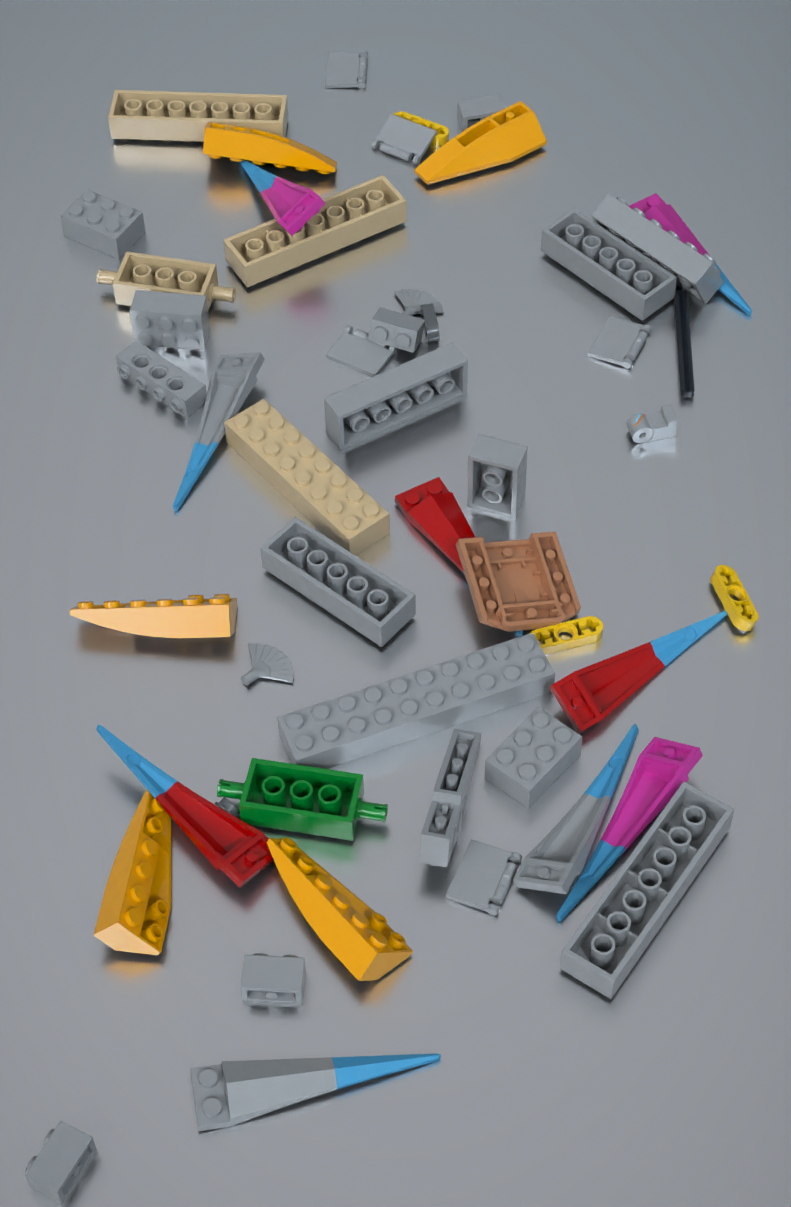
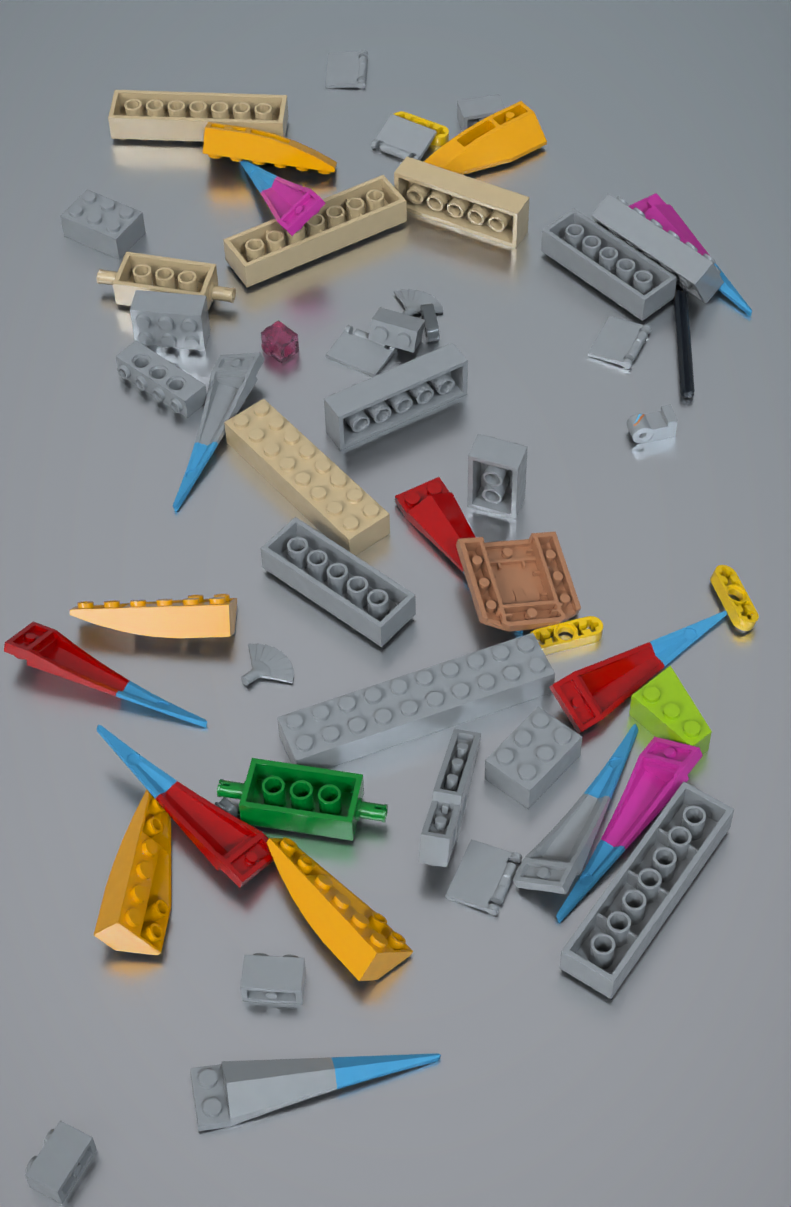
none -> red plate [4,622,207,728]
none -> clear pink brick [261,320,299,364]
none -> tan brick [394,157,530,248]
none -> lime wedge [629,665,712,755]

